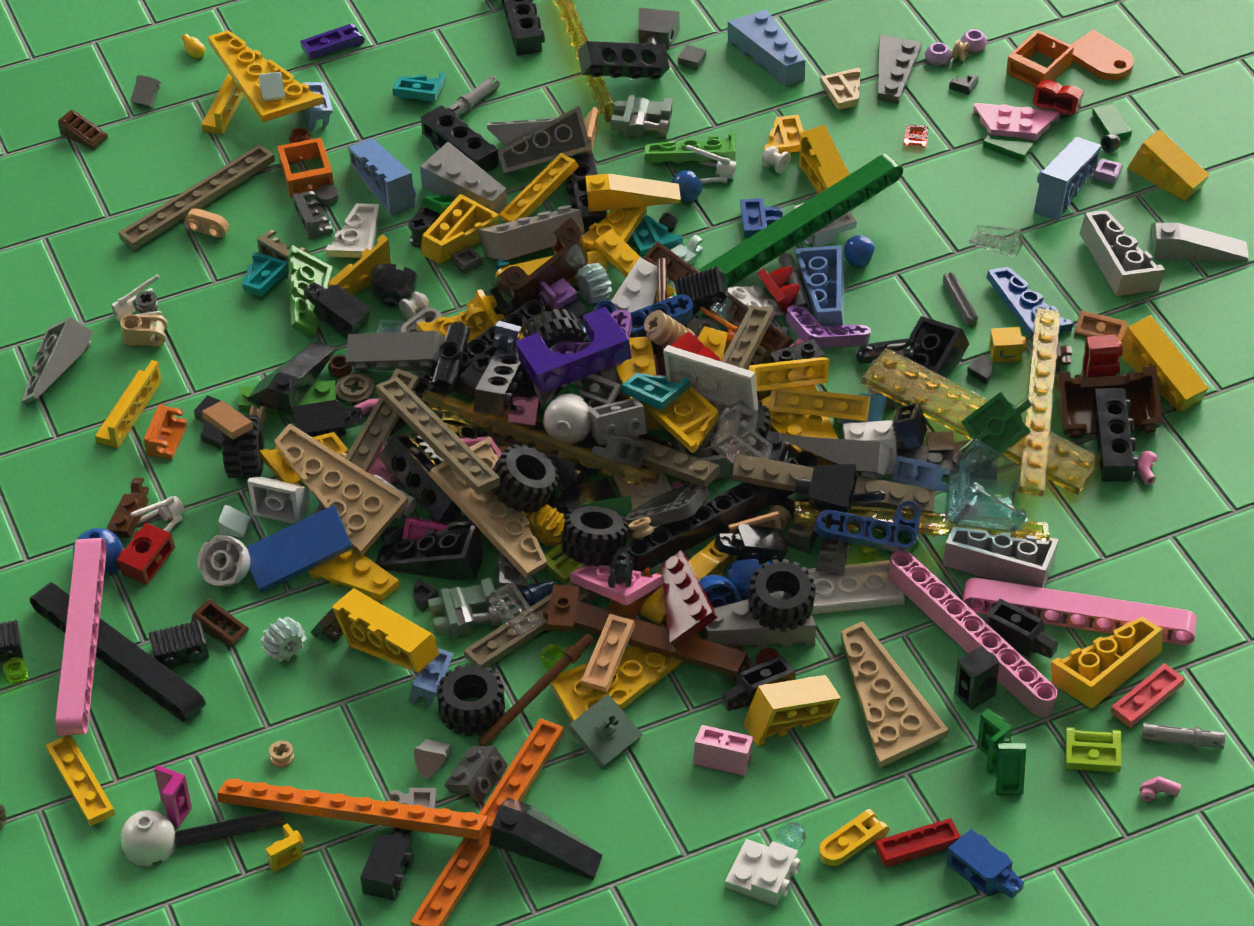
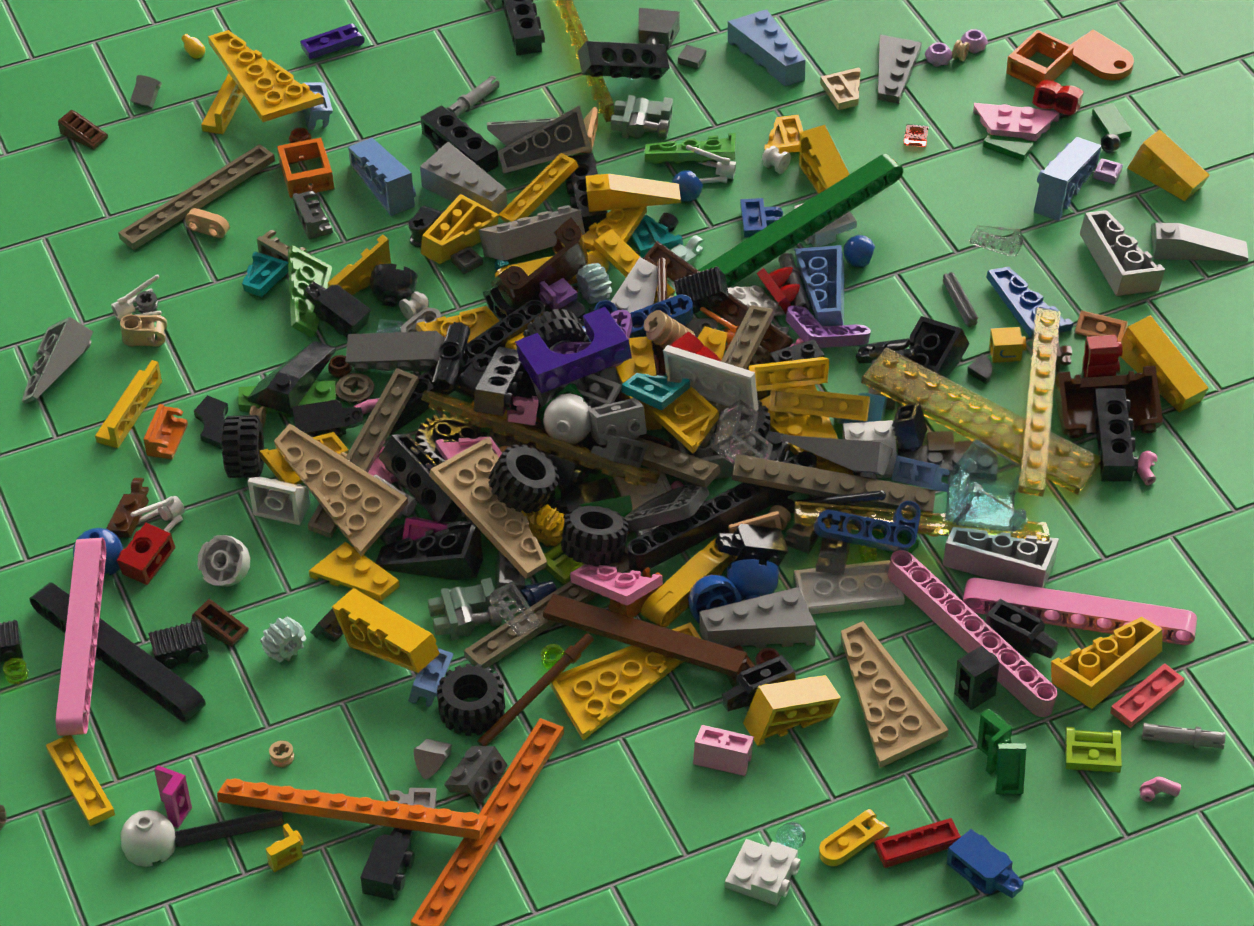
medium nougat tile [202,400,253,439] -> none
light aqua slope [218,505,251,538] -> none
blue tile [246,505,354,593] -> none
light aqua slope [259,72,285,101] -> none
dark grey tile [315,184,339,205] -> none
white wing [325,203,380,258] -> none
dark tan plate [376,377,500,495] -> none
teal wing [392,73,446,102] -> none
black tile [413,579,439,612] -> none
green tile [421,195,456,214] -> none
yellow hips [465,290,505,333] -> none
black wedge [489,797,603,880] -> none
sand blue tile [493,321,521,351] -> none
reddish brown plate [547,584,580,632] -> none
sand green tile [567,694,643,769] -> none
light nougat plate [581,614,635,692] -> none
black hinge [608,547,634,588] -> none
tan bush [628,517,654,539] -> none
wing [661,550,718,649] -> none
clear light blue tile [709,298,734,323] -> none
black tyre [748,559,816,632] -> none
black torso [796,464,858,514] -> none
tile [949,75,979,95] -> none
green plate [959,392,1033,462] -> none

